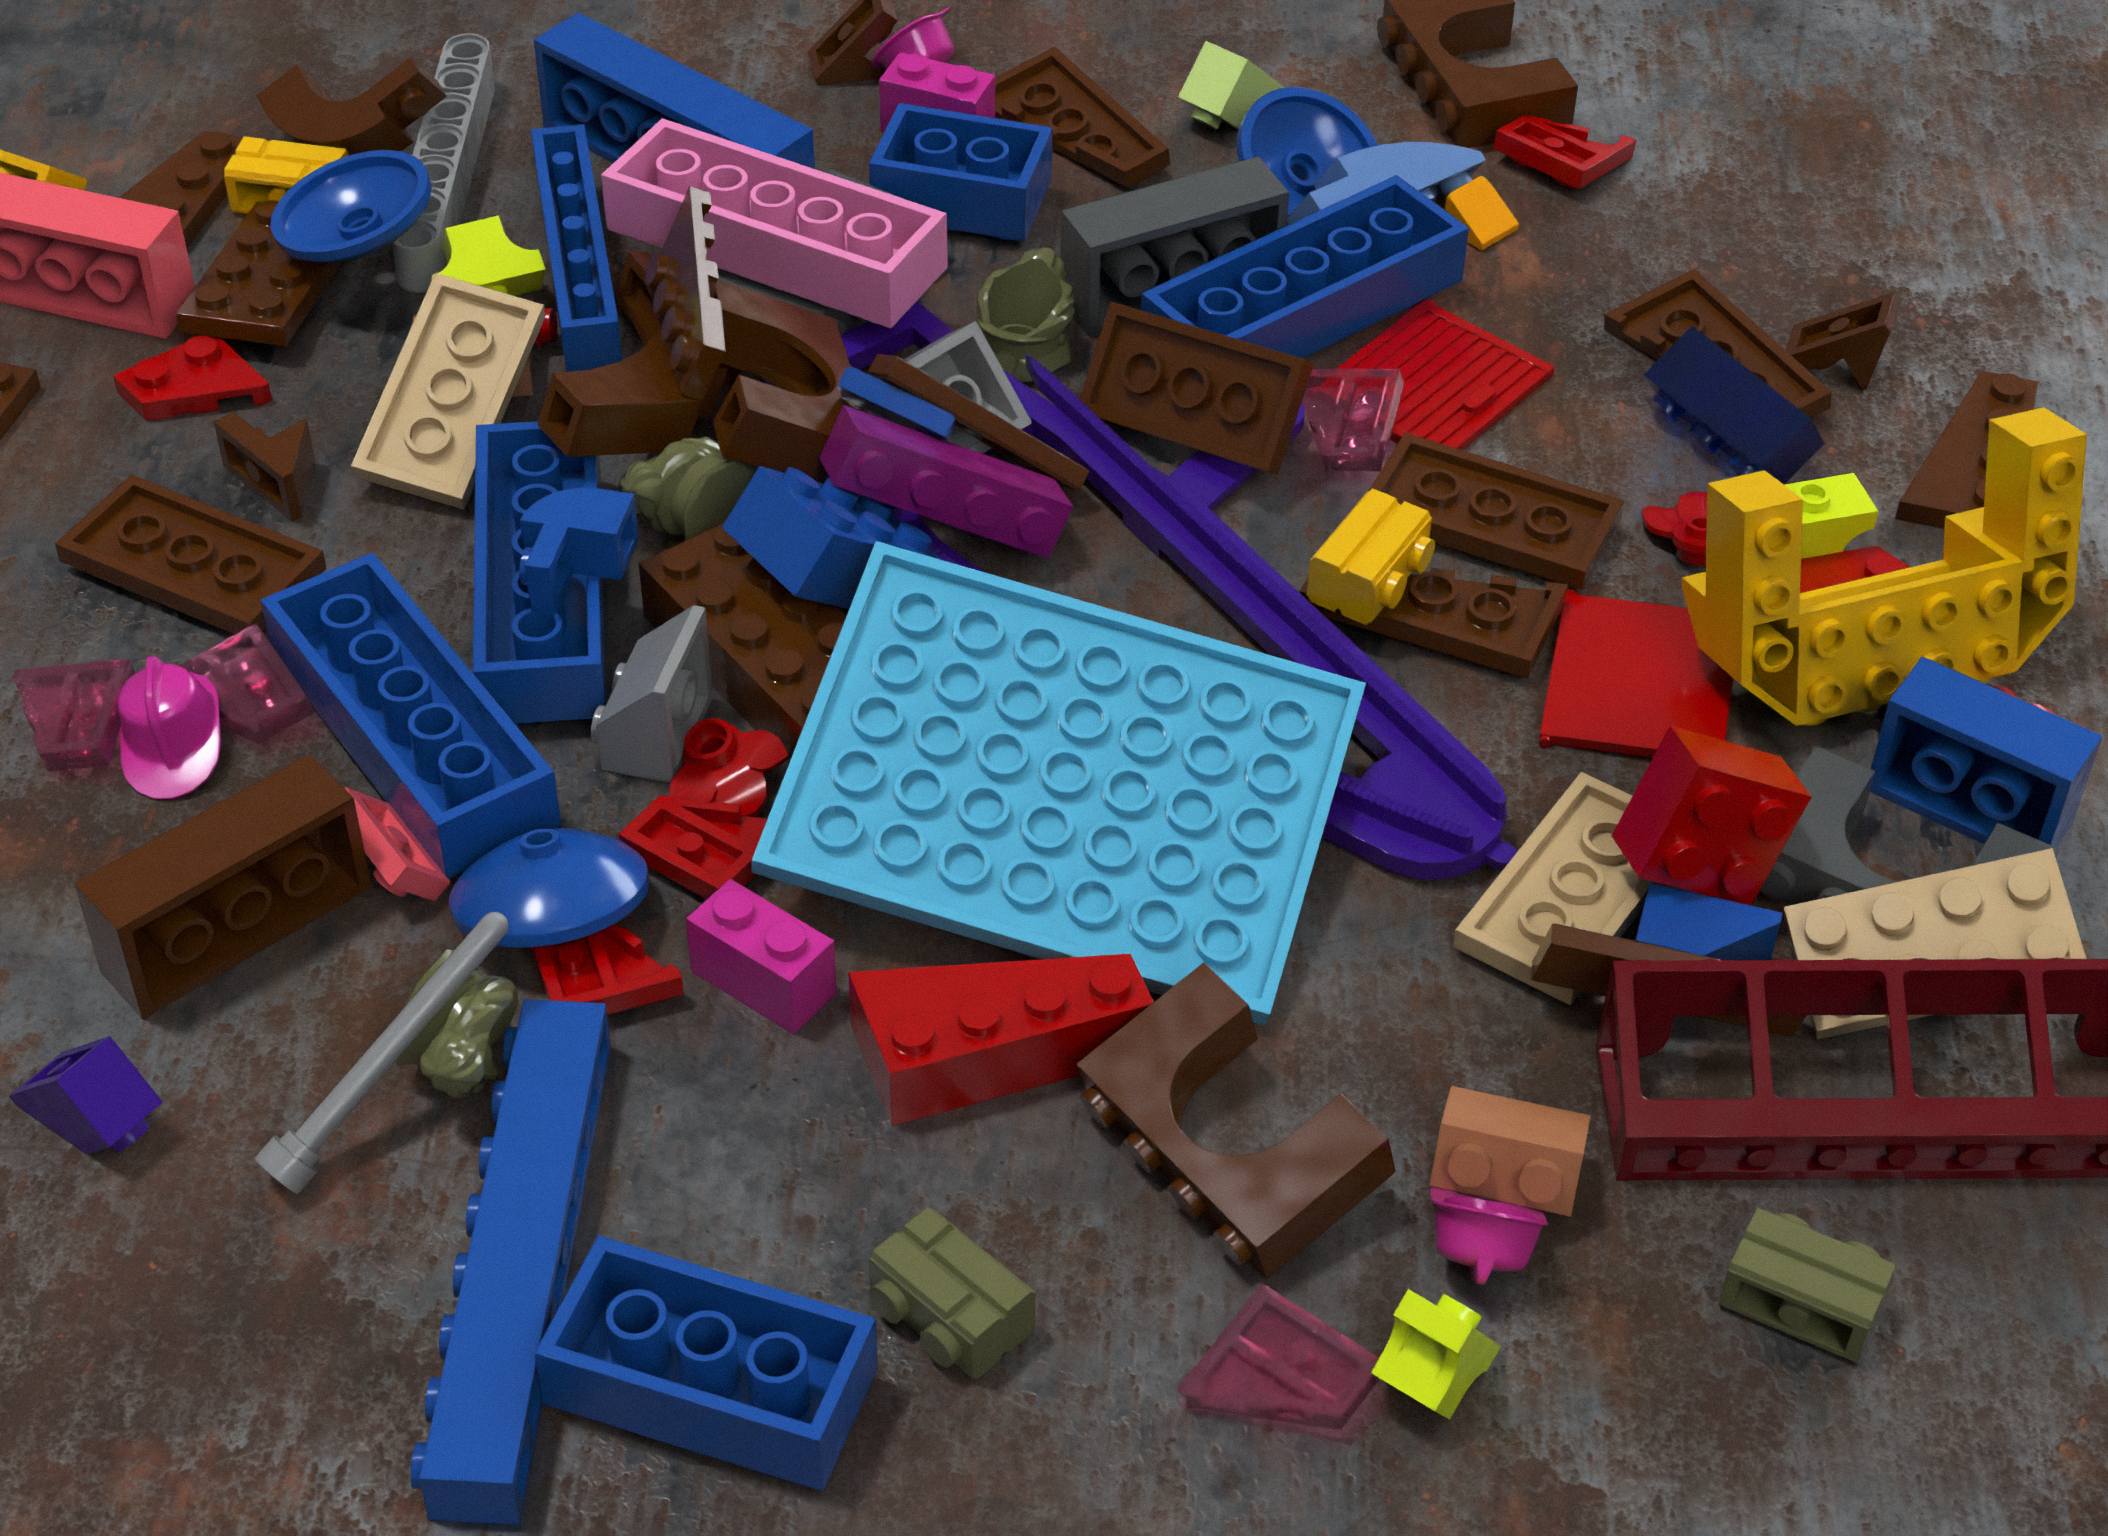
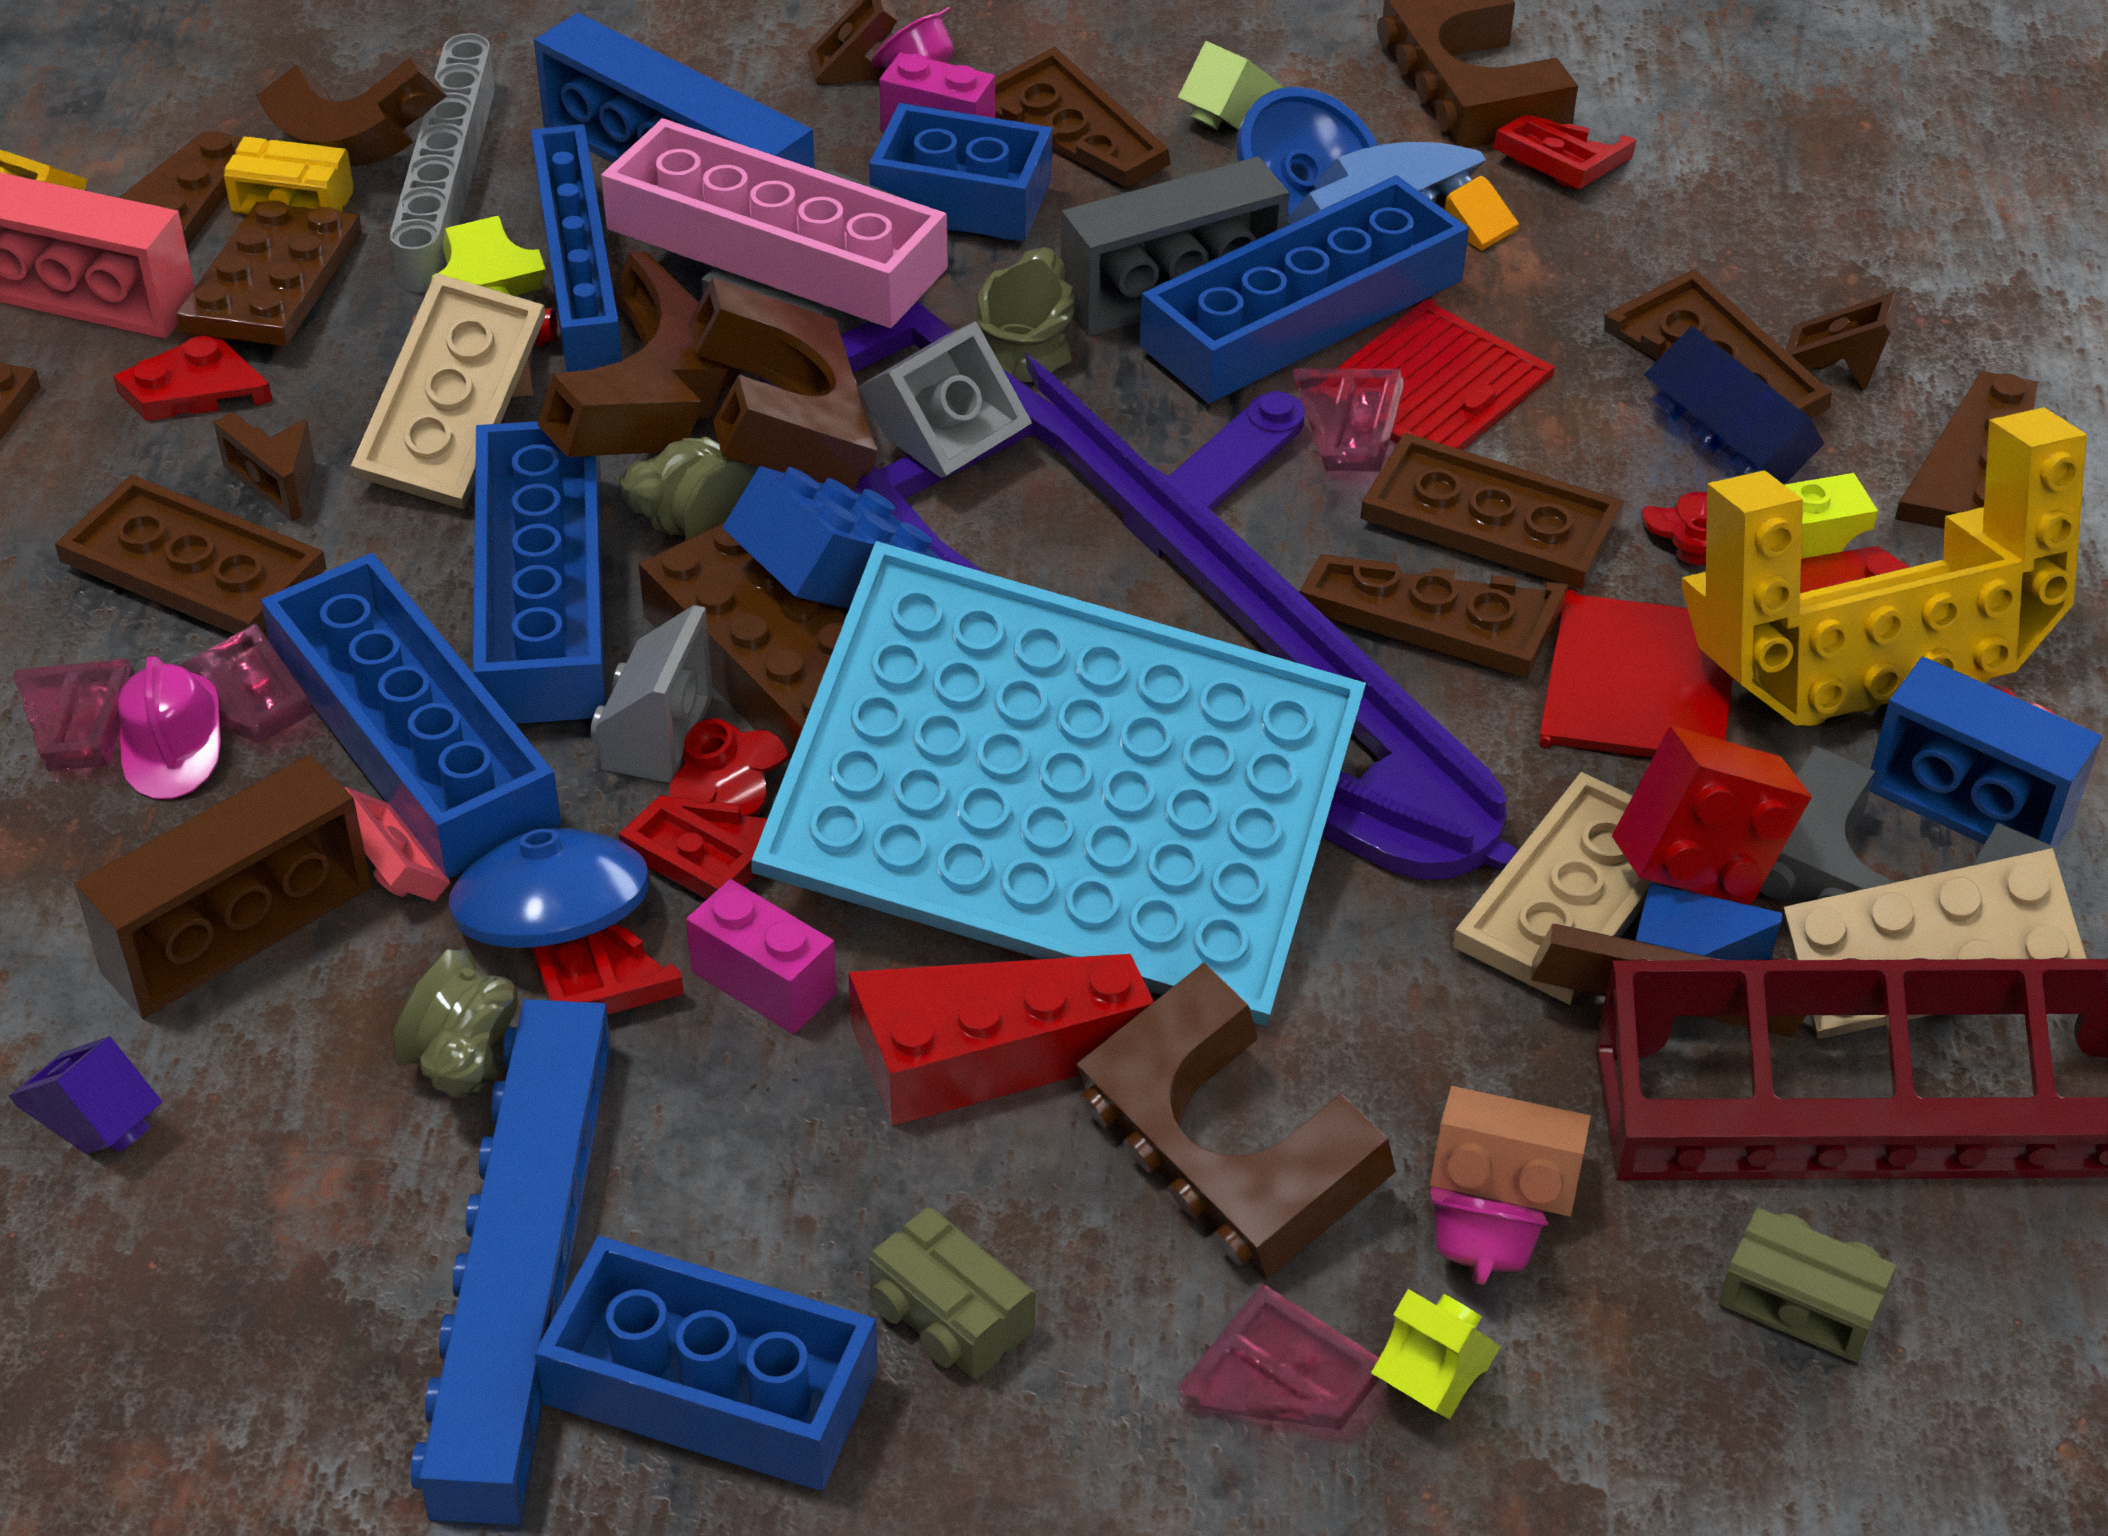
light grey piece [255,912,509,1194] -> none
blue dish [270,150,432,264] -> none
blue brick [519,487,639,615] -> none
reddish brown wing [645,186,726,401] -> none
magenta brick [819,405,1073,559] -> none
blue tile [837,366,956,442] -> none
reddish brown tile [868,354,1090,490] -> none
reddish brown plate [1080,302,1314,475] -> none
yellow brick [1307,488,1435,626] -> none

